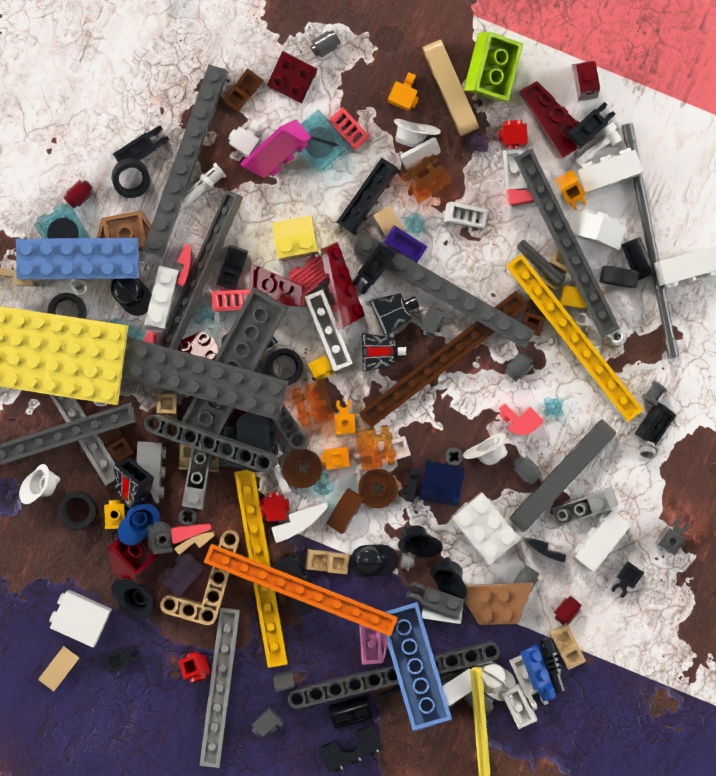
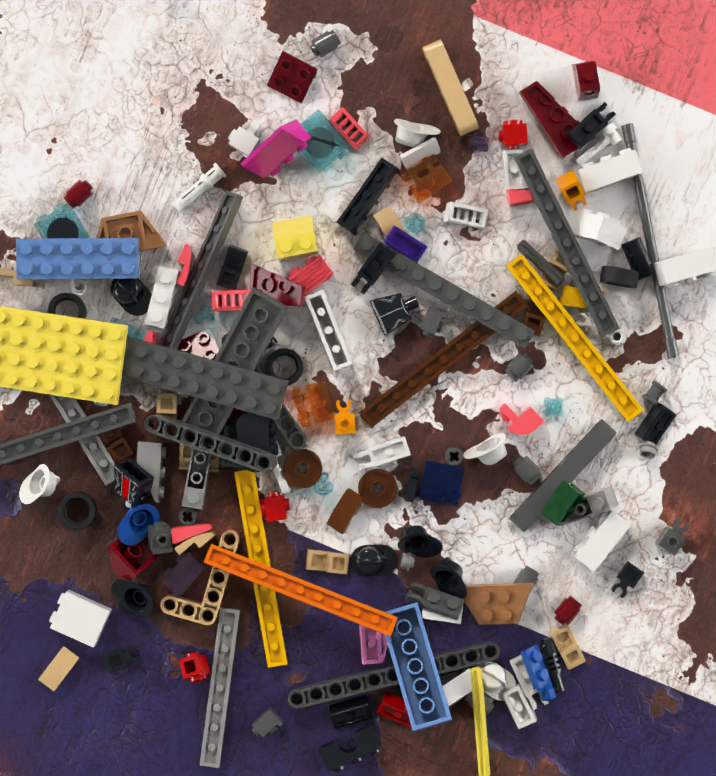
yellow brick [104,500,127,529] -> none
black tyre [111,158,150,198] -> none
black hinge [113,126,170,171] -> none
dark grey plate [143,64,228,258] -> none
reddish brown slope [223,68,264,112] -> none
black arch [270,553,317,618] -> none
white slope [272,502,328,543] -> none
dark grey slope [273,670,296,692] -> none
yellow brick [308,355,334,382] -> none
dark red wing [320,242,365,330] -> none
light orange brick [320,446,350,470] -> none
clear orange plate [354,425,396,472] -> none
black torso [362,333,406,371] -> none
light orange brick [387,72,419,111] -> none
white brick [451,492,521,564] -> none
lime brick [464,32,523,102] -> none
black slope [526,538,566,563] -> none
none -> red slope [376,691,412,728]
none -> dark green hinge [540,480,586,526]

